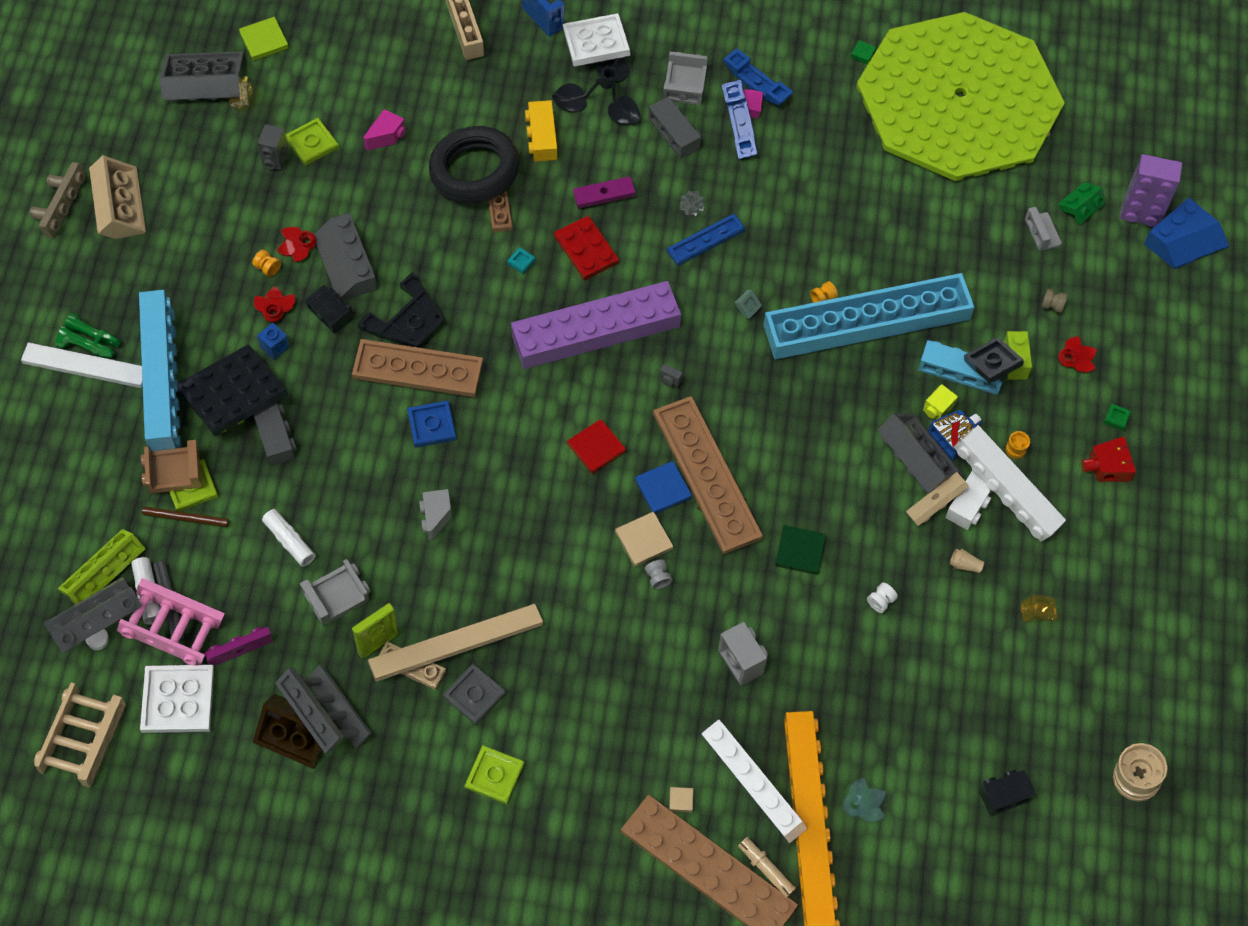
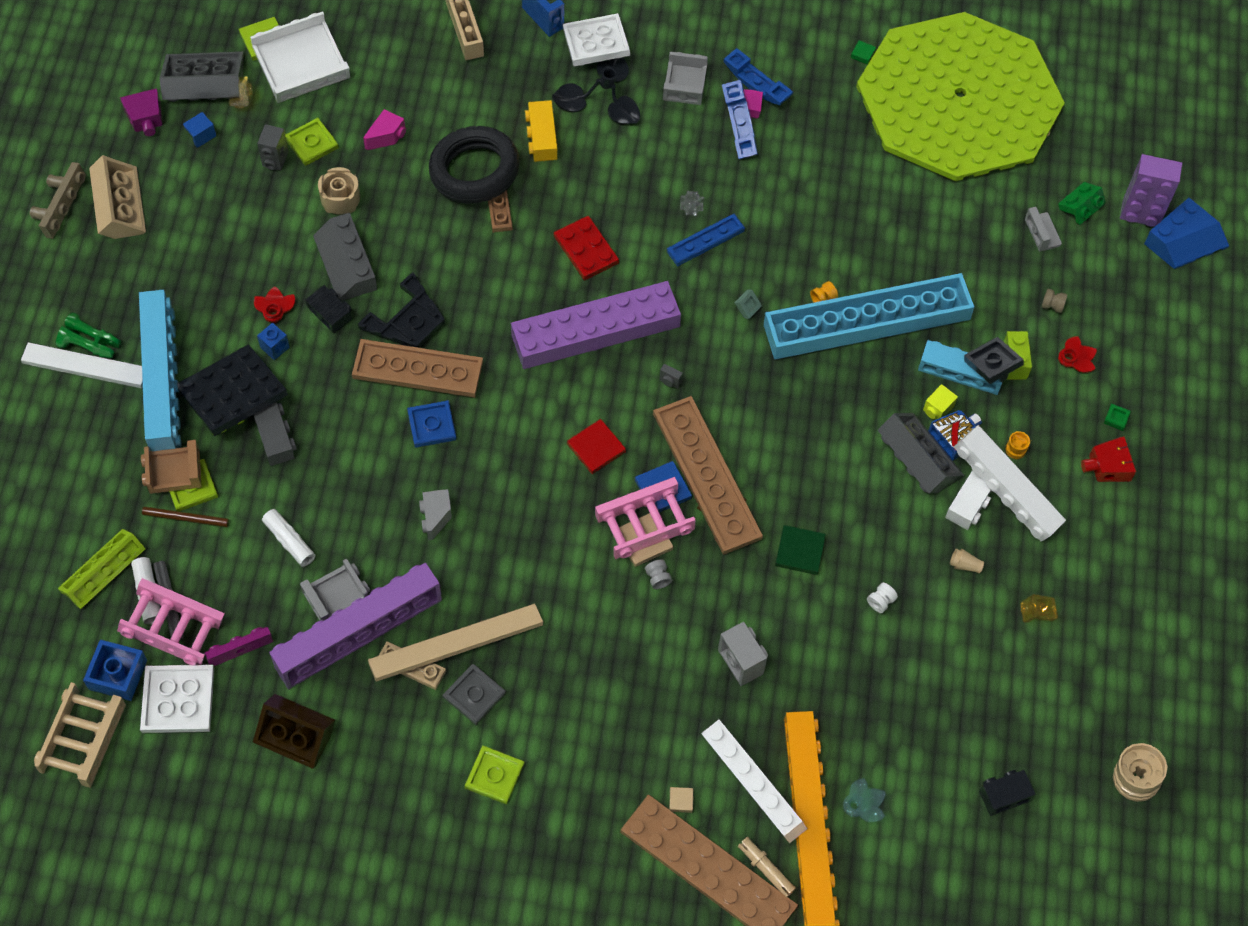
dark grey fence [44,577,142,653] -> none
white tile [85,629,109,650] -> none
light orange wheel [252,249,281,277] -> none
dark grey fence [275,665,372,754] -> none
red plate [277,227,316,262] -> none
lime tile [352,603,399,659] -> none
teal tile [507,247,536,275] -> none
magenta tile [573,176,636,209] -> none
dark grey brick [648,97,701,159] -> none
tan tile [906,472,969,526] -> none
none -> blue brick [83,640,147,701]
none -> magenta torso [120,88,162,136]
none -> blue panel [183,112,216,148]
none -> white panel [251,12,350,103]
none -> medium lavender brick [269,563,442,689]
none -> tan brick [318,167,360,214]
none -> bright pink fence [595,477,696,559]

